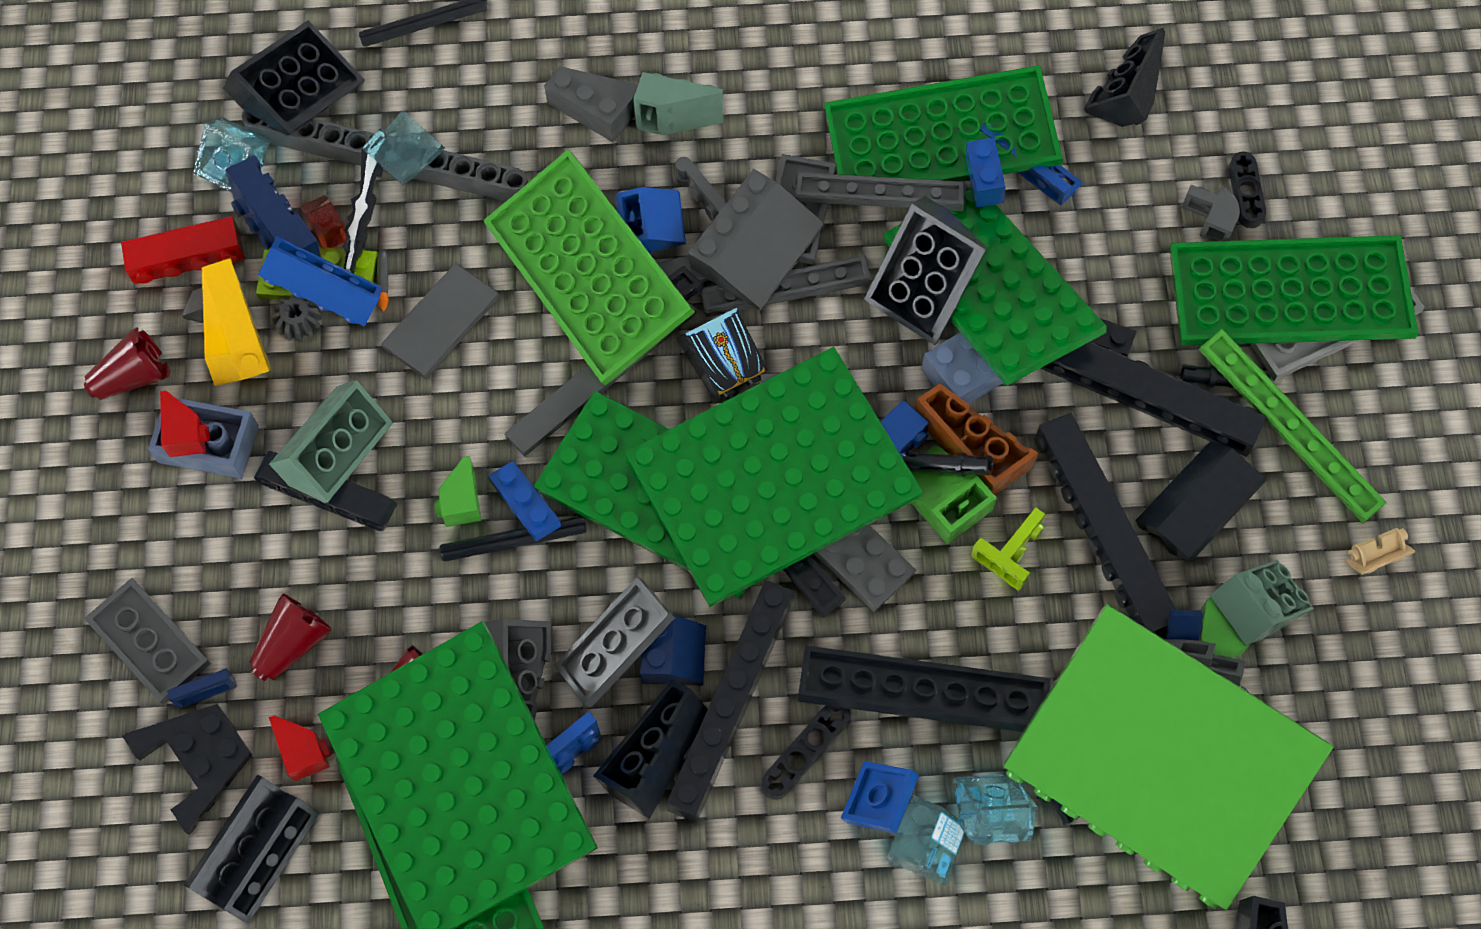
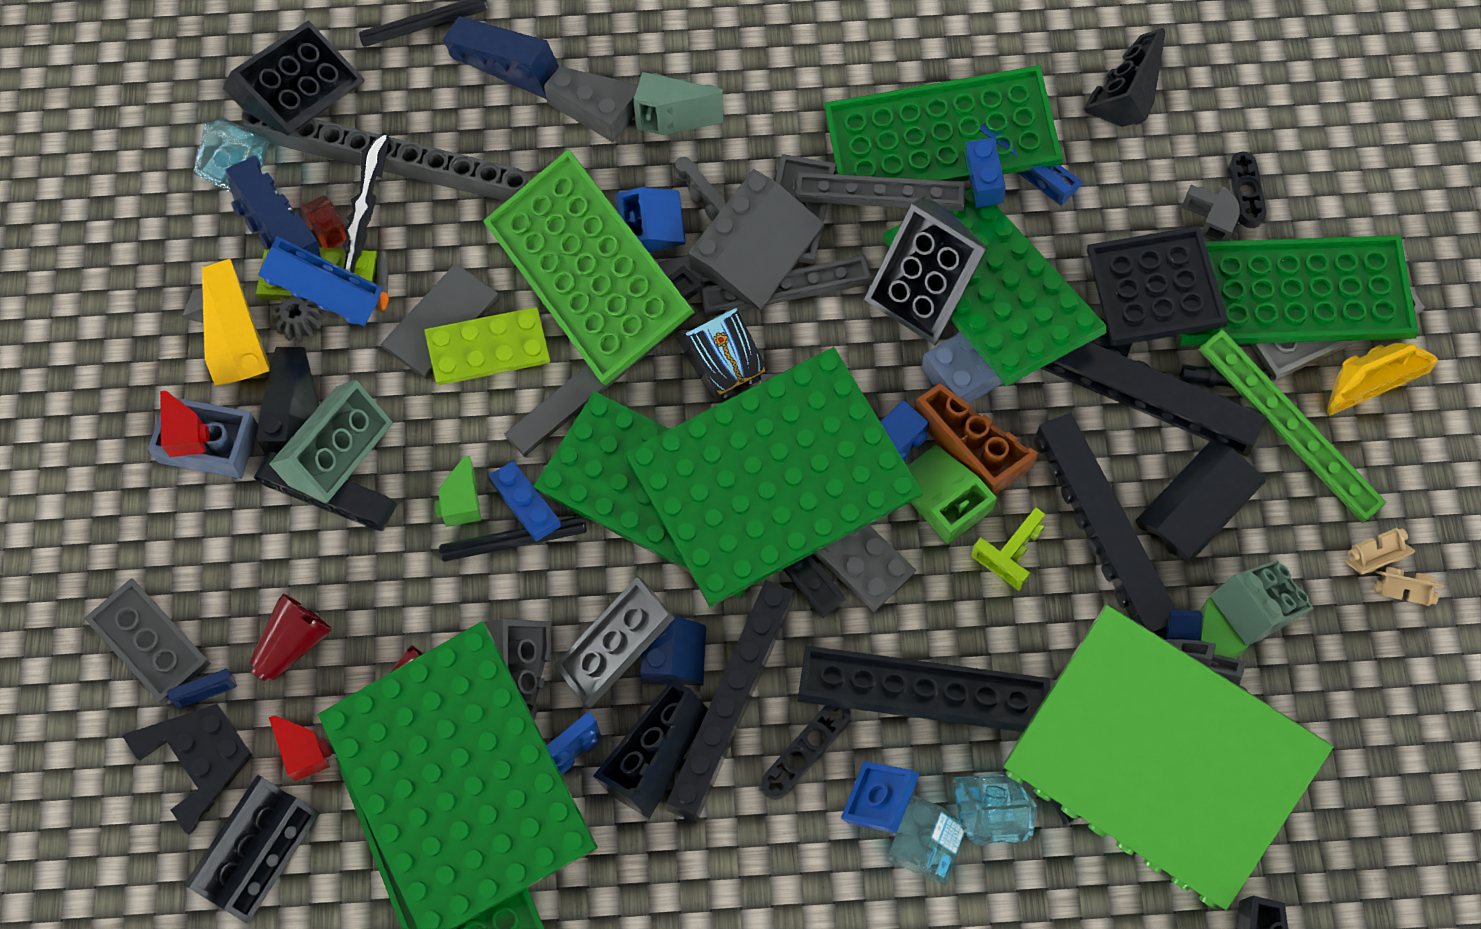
dark red cone [84,327,170,400] -> none
red brick [121,216,245,284] -> none
clear light blue slope [362,111,445,185] -> none
black pin [903,452,994,477] -> none
none -> black wedge [257,347,319,454]
none -> lime plate [424,307,550,386]
none -> dark blue wedge [443,16,559,100]
none -> black plate [1087,226,1228,346]
none -> yellow wedge [1326,343,1439,416]
none -> tan hinge [1374,566,1444,606]

